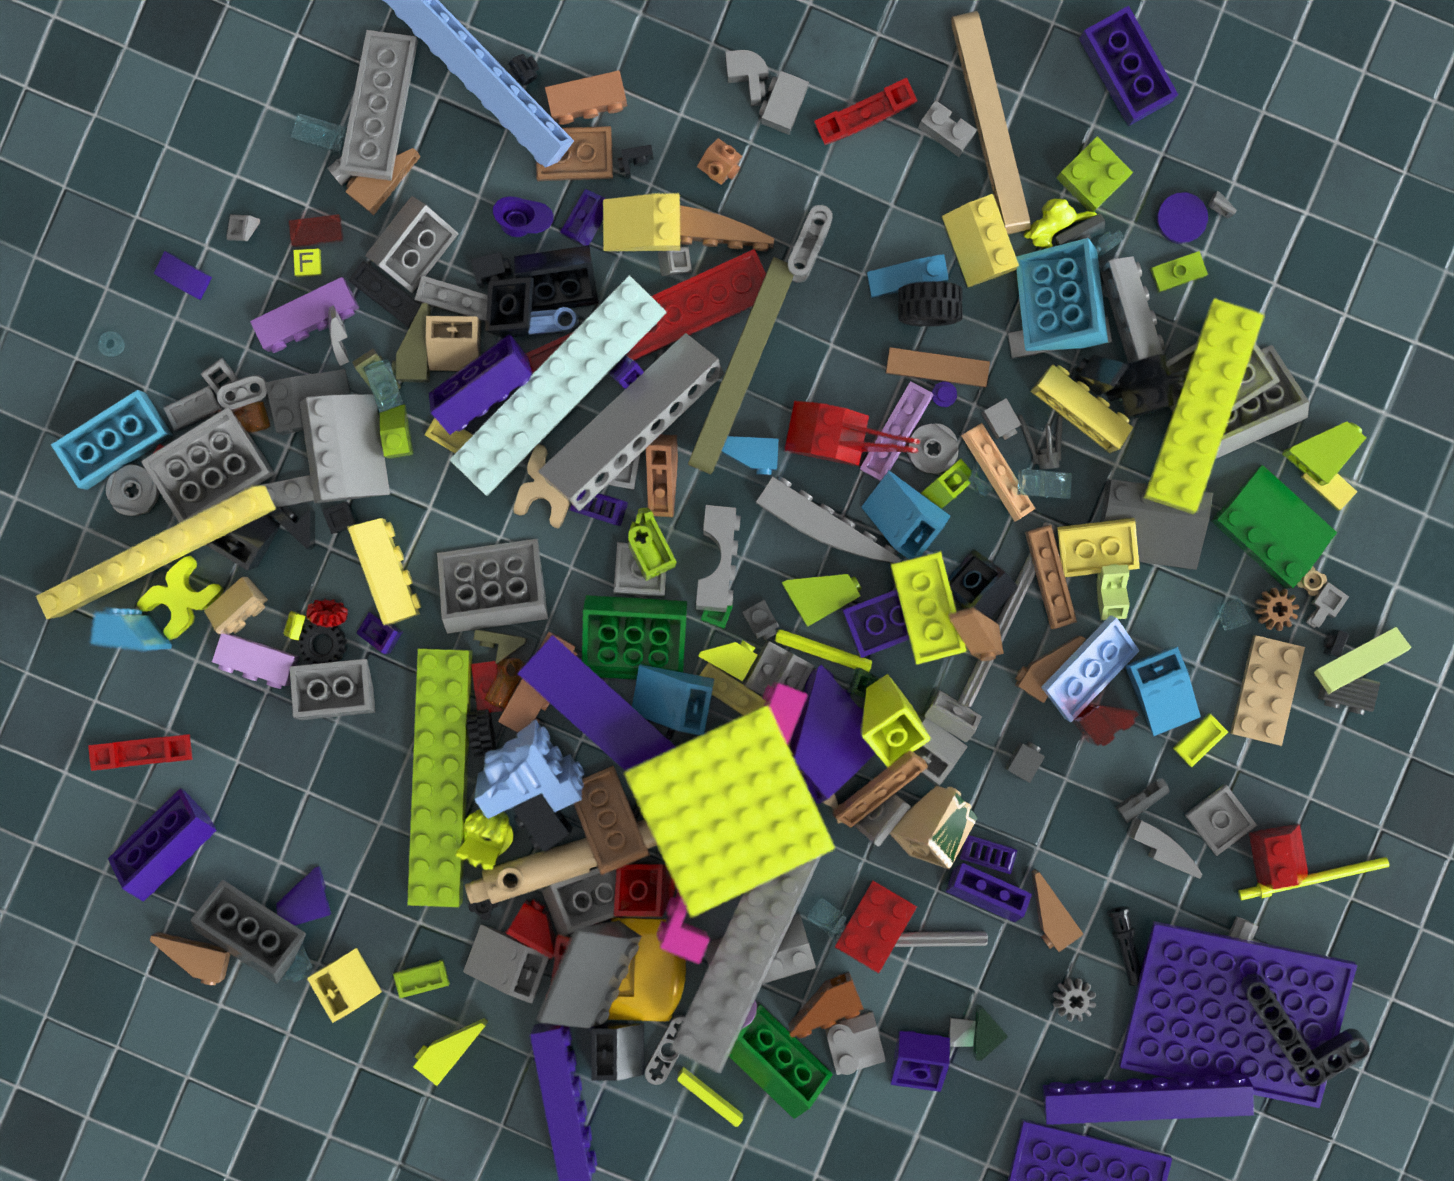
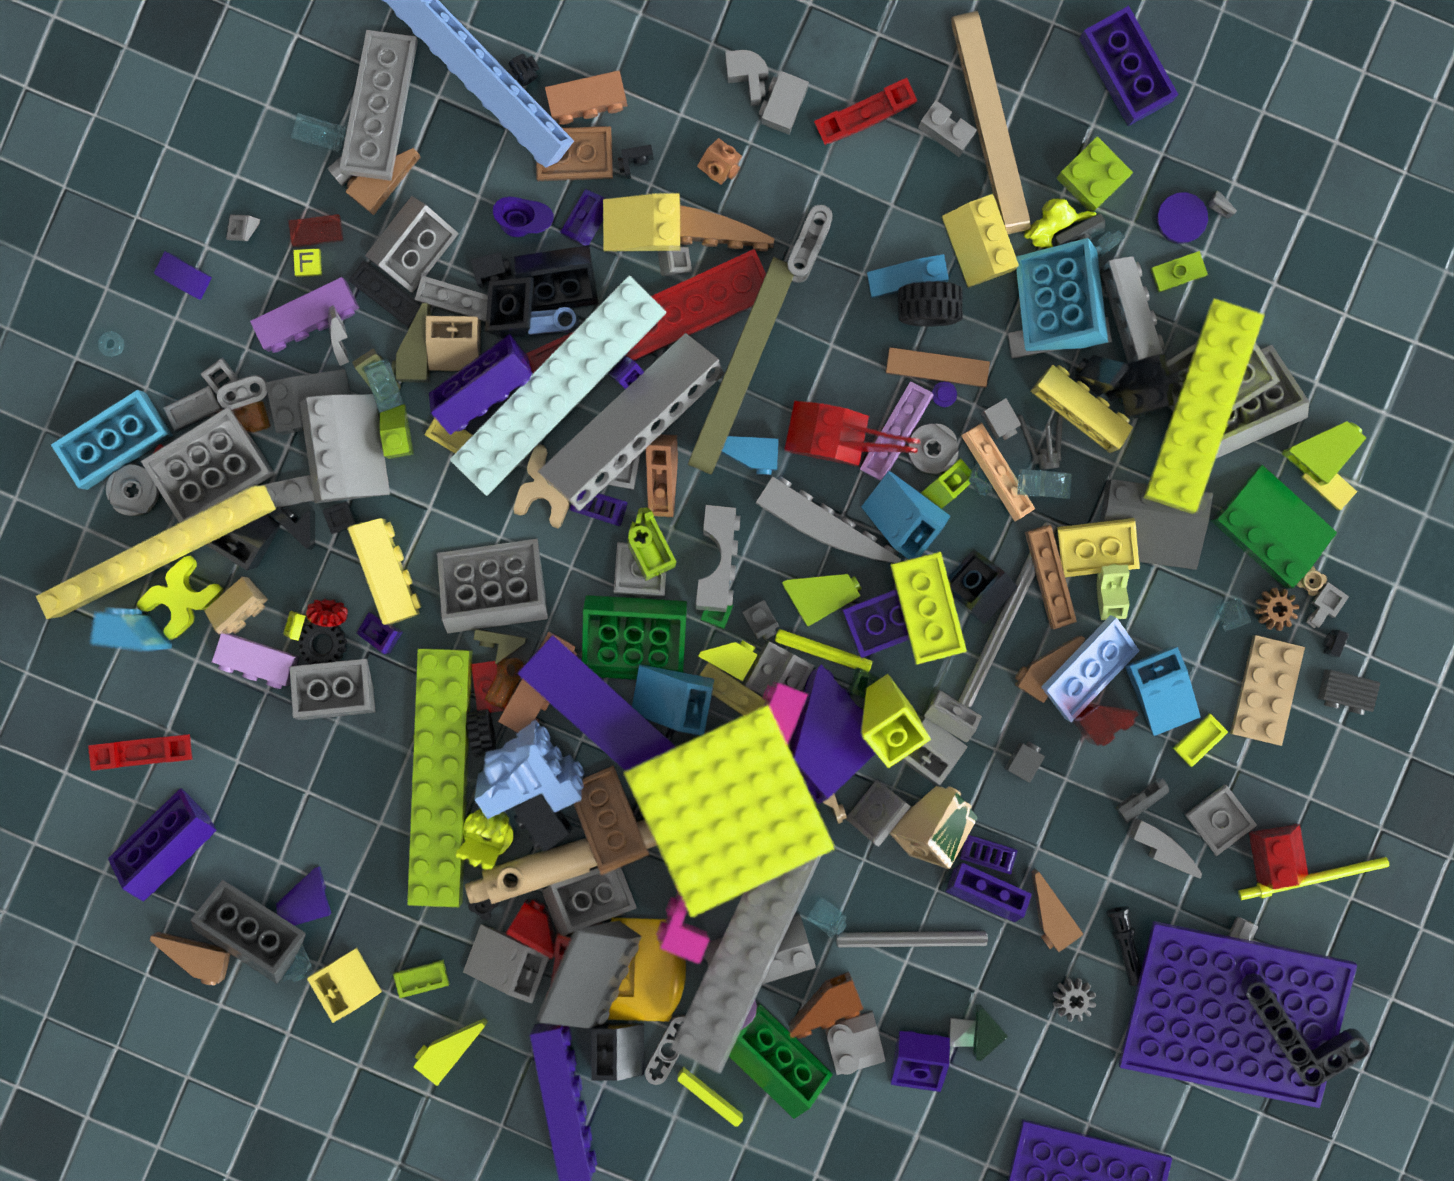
red slope [614,864,675,917] -> none
medium nougat tile [833,750,928,828] -> none
red plate [834,881,917,974] -> none
medium nougat slope [949,608,1004,661] -> none
dark purple brick [1043,1073,1254,1125] -> none
yellowish green tile [1314,627,1411,694] -> none

